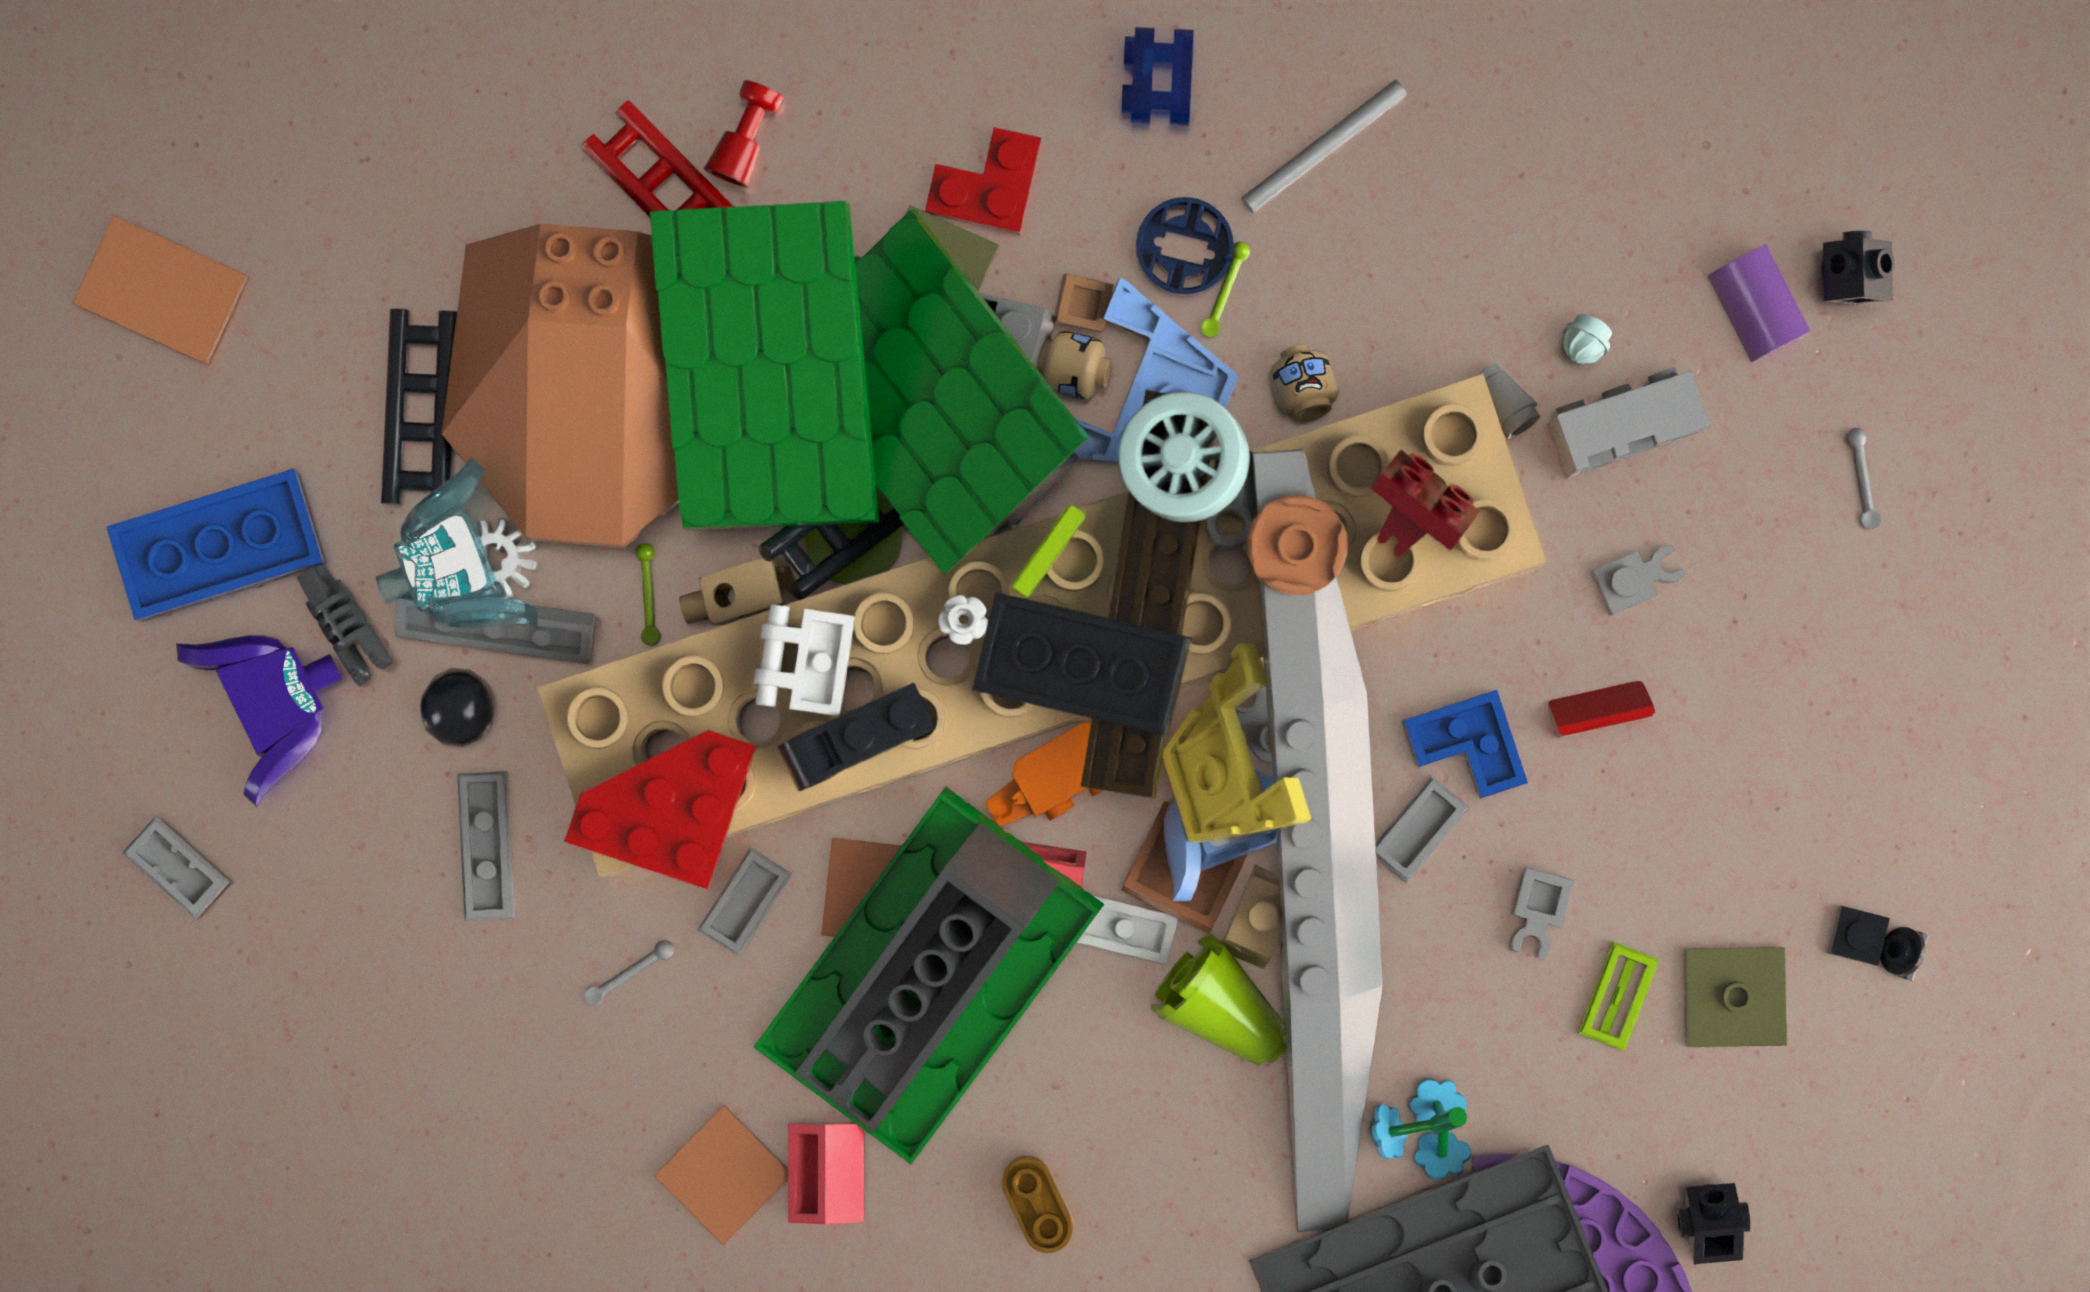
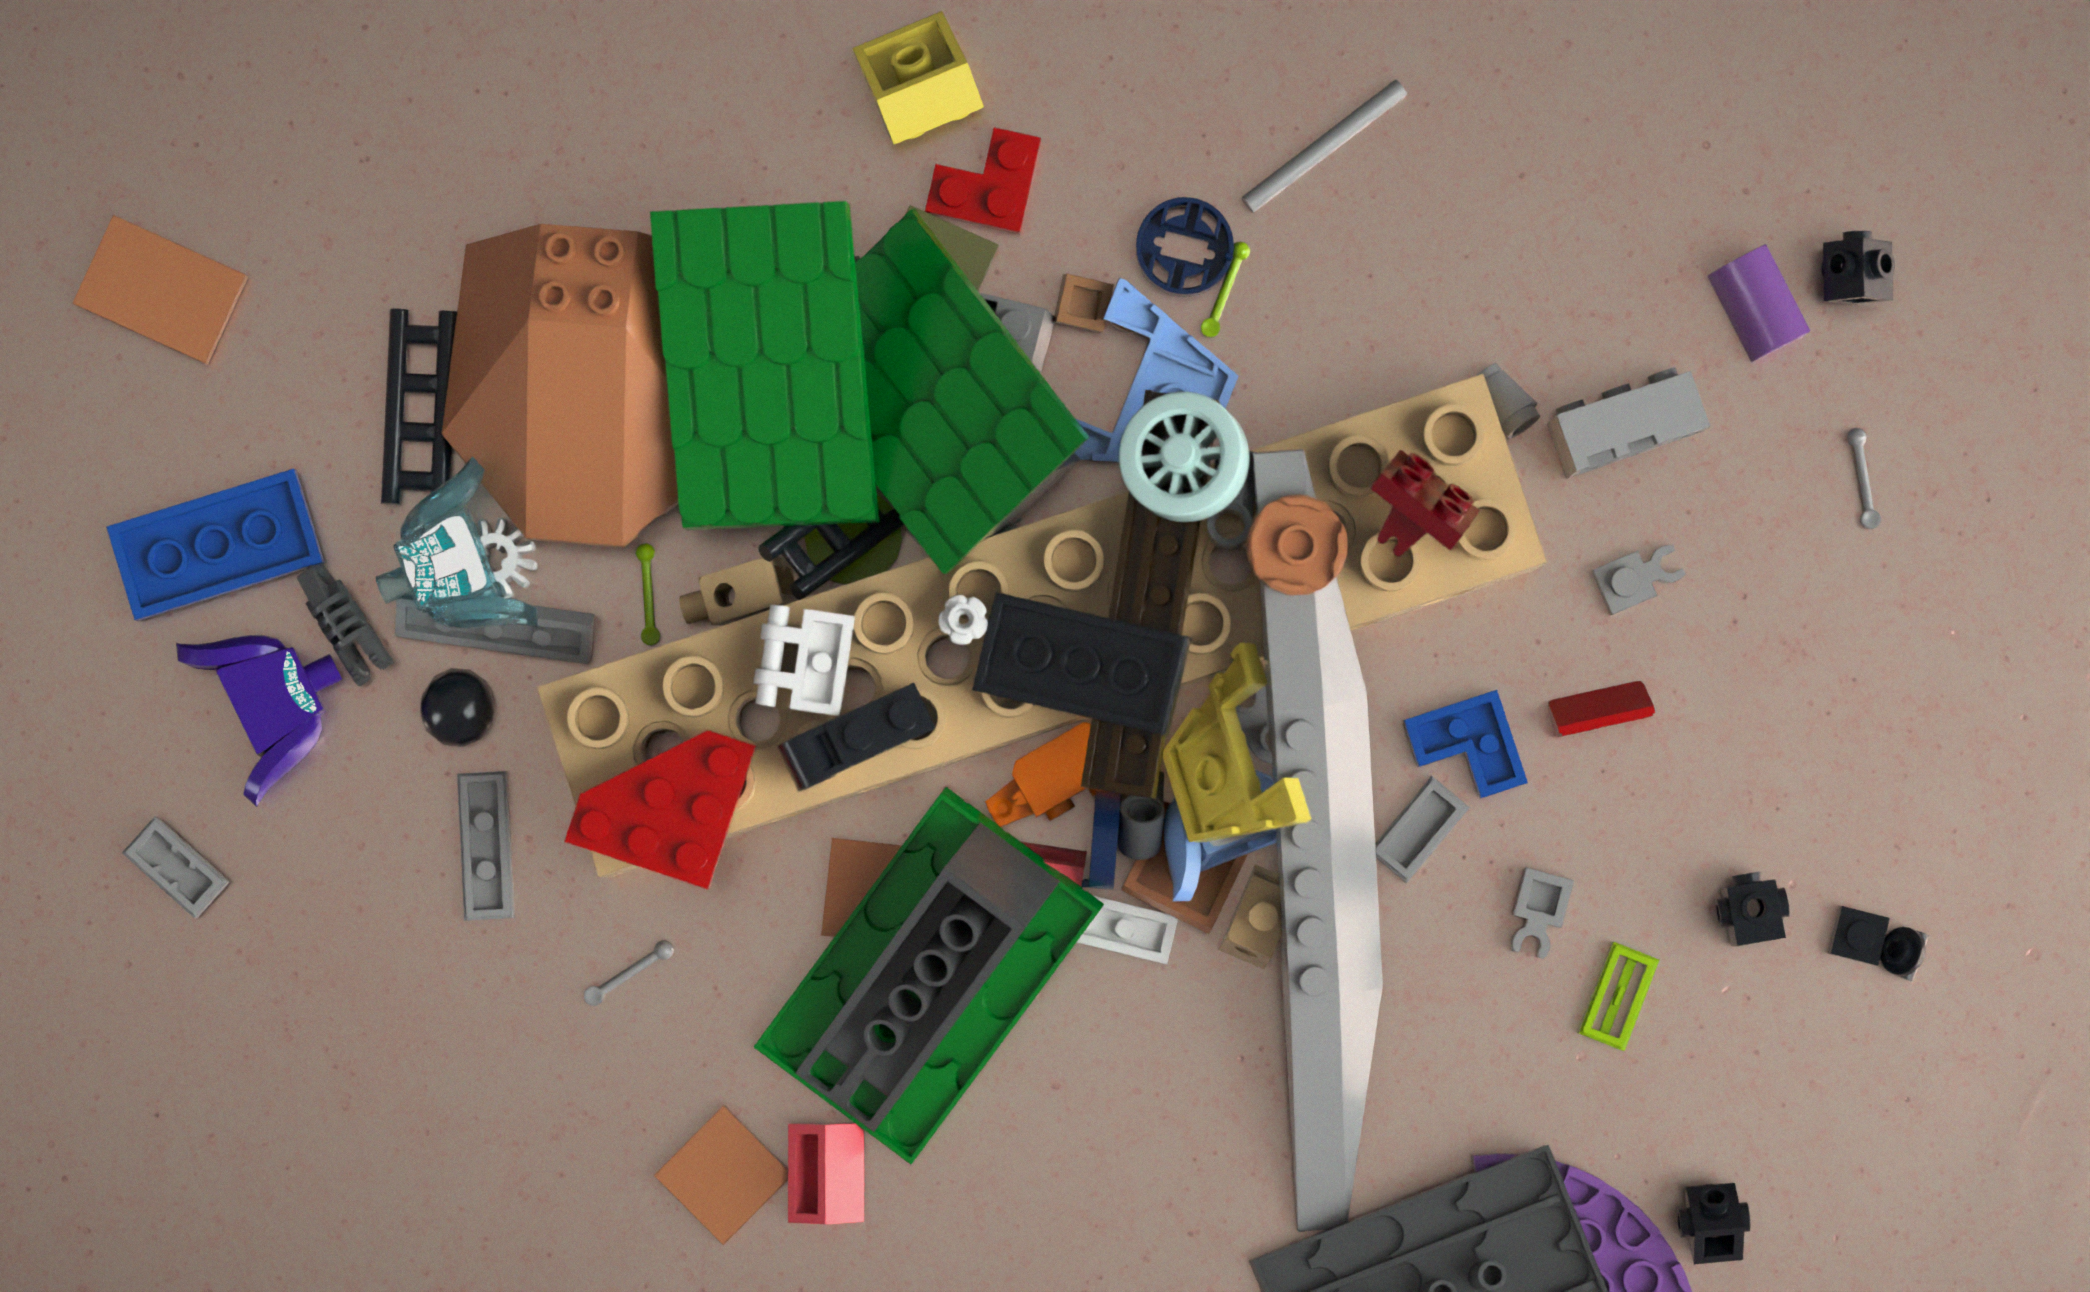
red bar [581,100,734,218] -> none
light grey tile [697,847,792,956] -> none
red piece [704,80,784,188] -> none
pearl gold brick [1002,1156,1073,1253] -> none
lime tile [1012,505,1086,599] -> none
tan head [1037,331,1113,400] -> none
clear blue brick [1121,27,1194,126] -> none
lime cone [1151,934,1286,1065] -> none
tan head [1269,345,1339,421] -> none
medium azure plant [1371,1079,1471,1180] -> none
light aqua plate [1563,314,1612,365] -> none
olive plate [1685,947,1787,1047] -> none
none -> light yellow slope [853,11,984,145]
none -> dark blue piece [1081,790,1121,890]
none -> dark grey piece [1117,771,1165,860]
none -> black brick [1715,871,1790,946]

